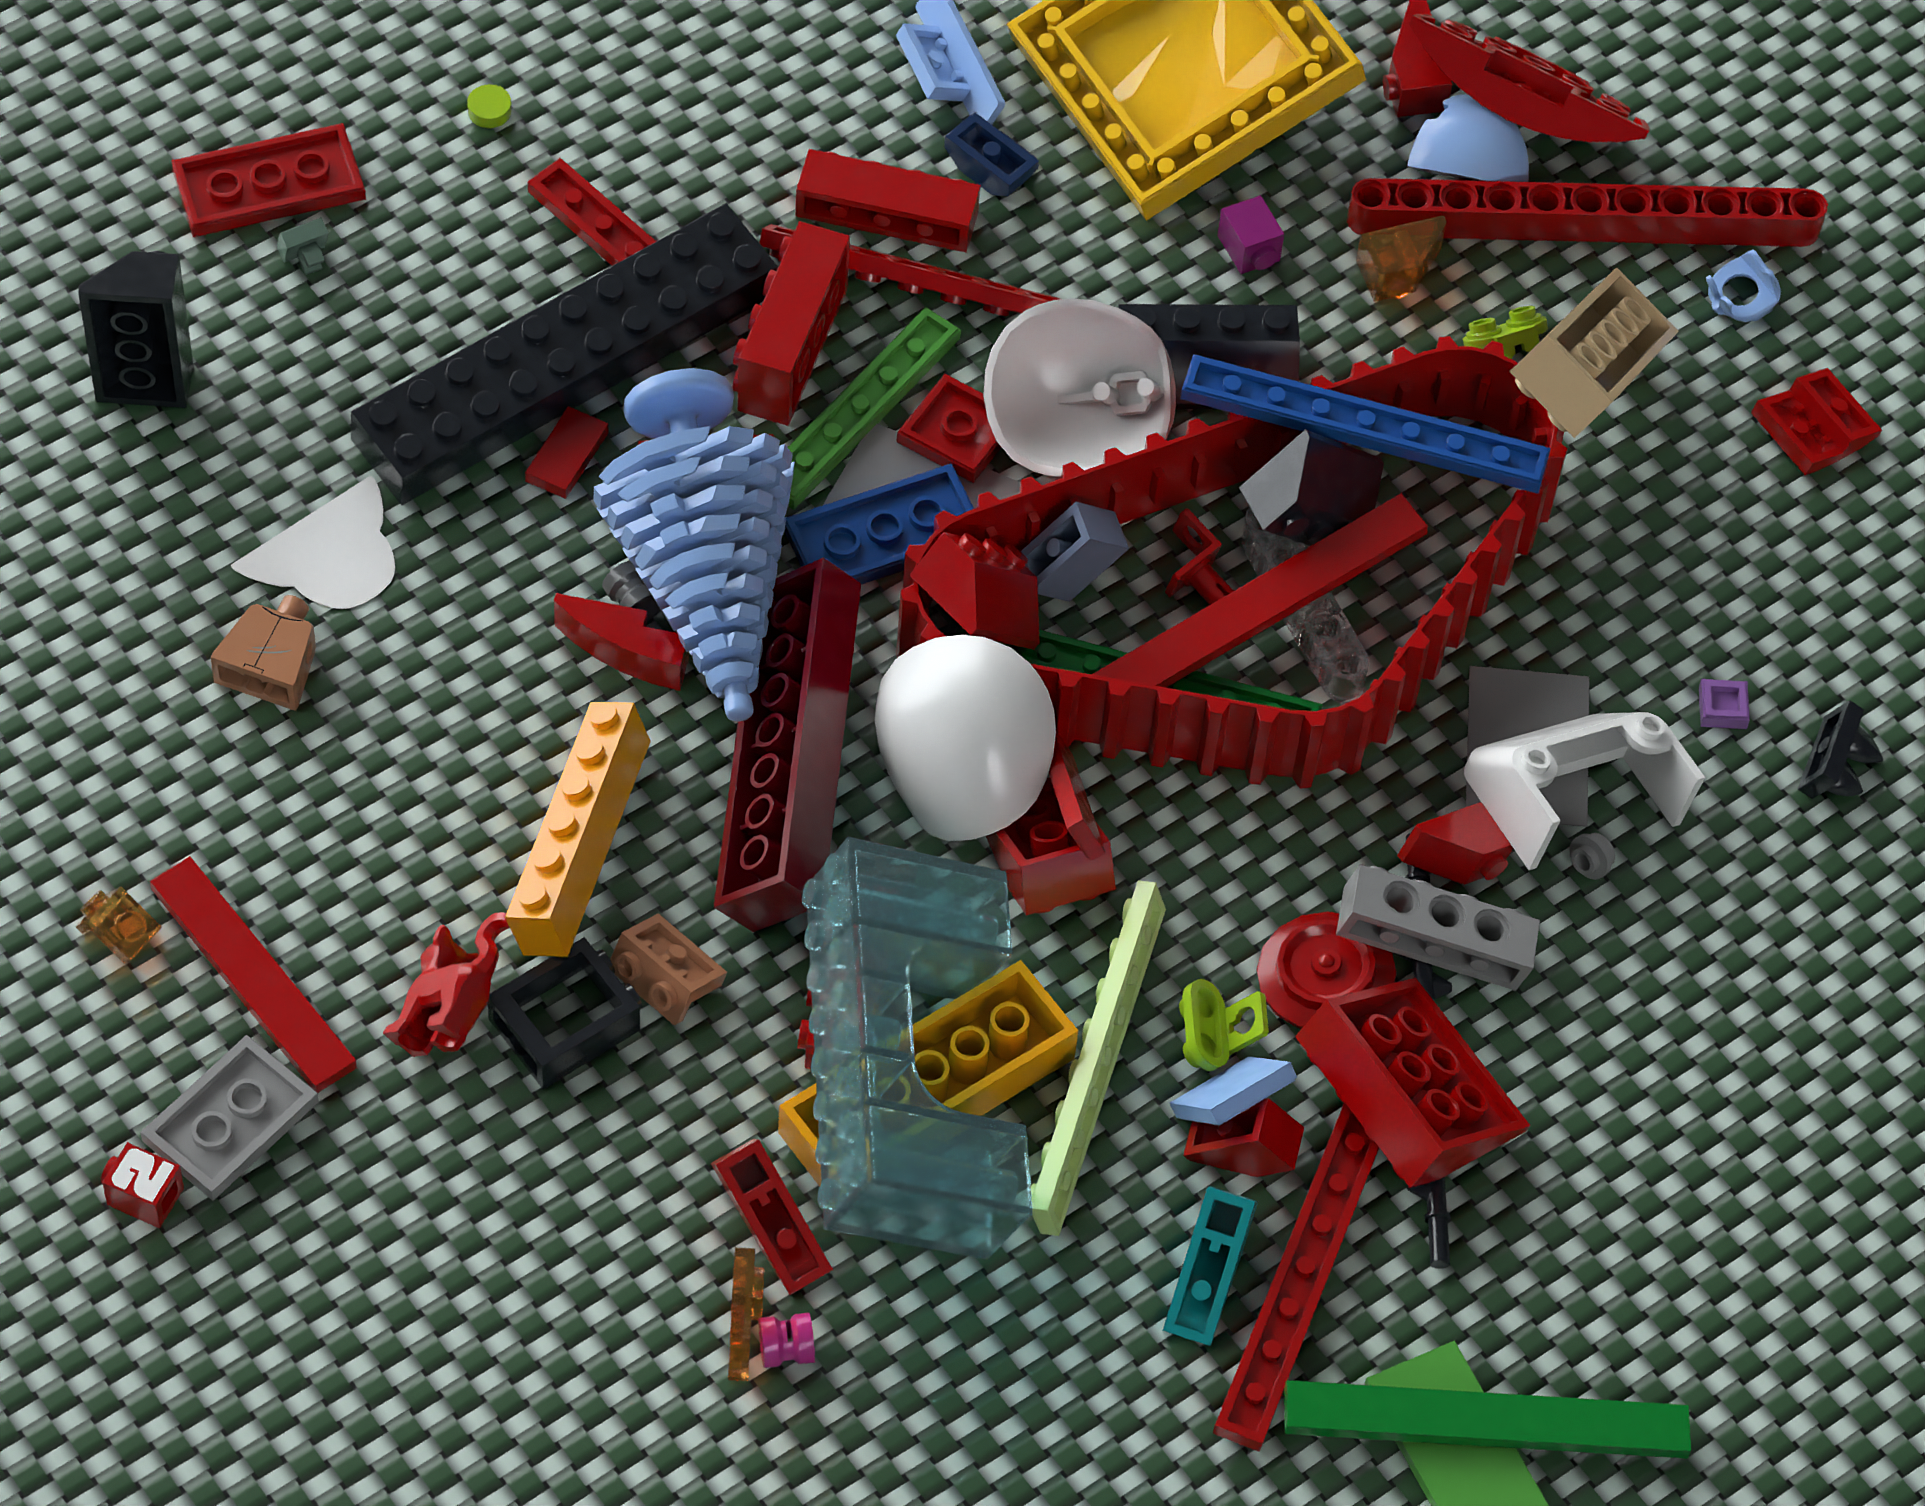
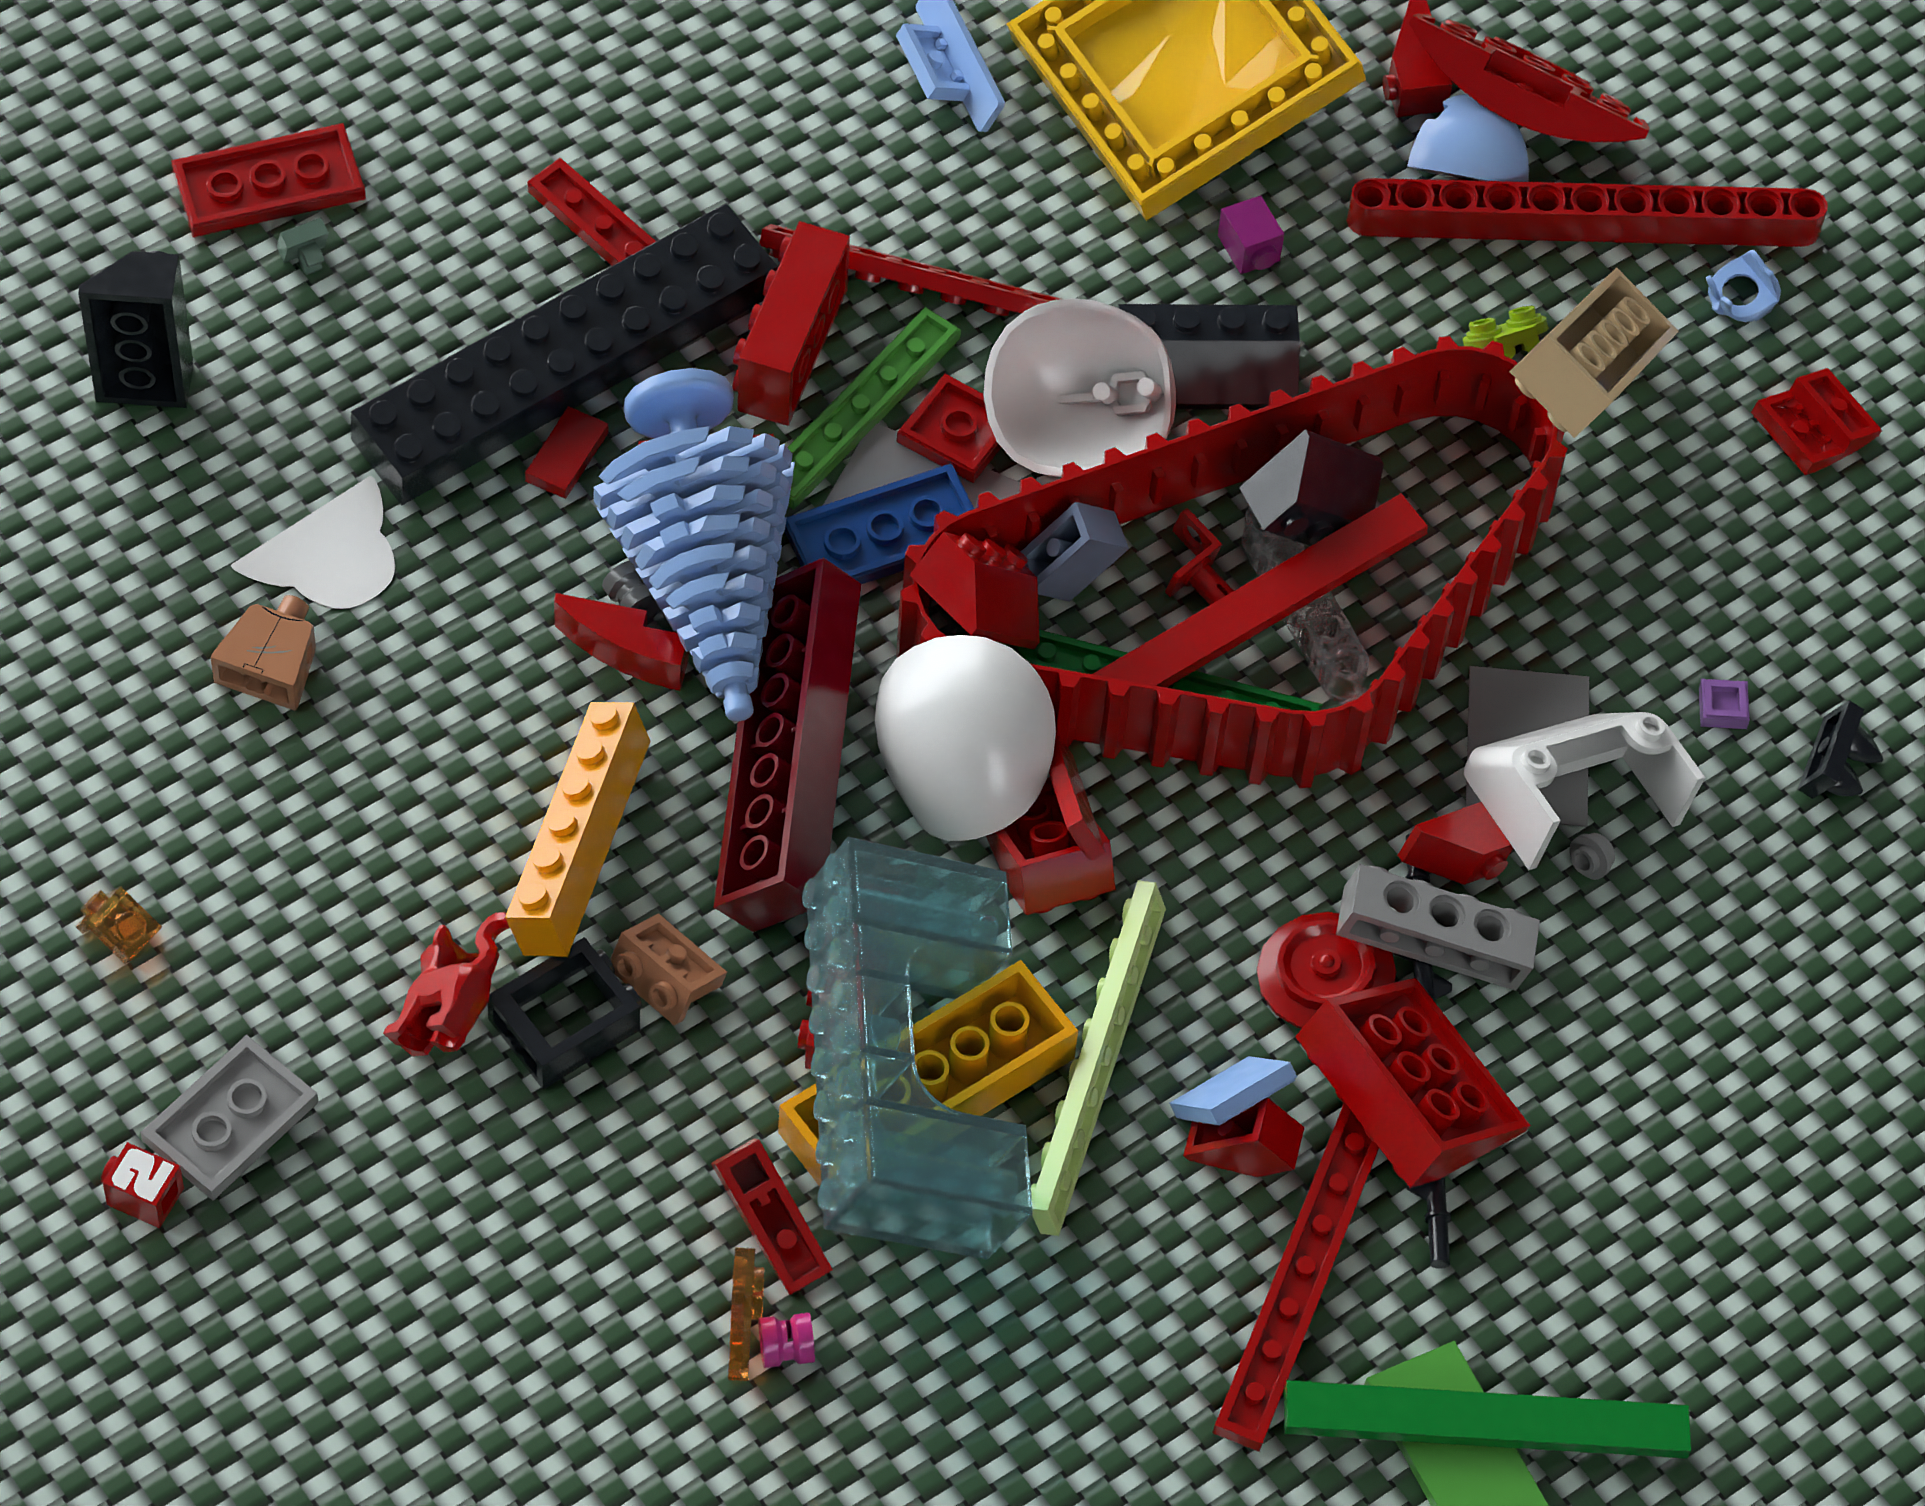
red tile [150,856,357,1093] -> none
lime tile [467,84,512,128] -> none
red brick [795,149,981,253] -> none
dark blue slope [944,112,1039,196] -> none
teal slope [1162,1186,1259,1346] -> none
lime bracket [1179,979,1269,1071] -> none
blue tile [1180,354,1551,494] -> none
clear orange slope [1356,215,1447,302] -> none

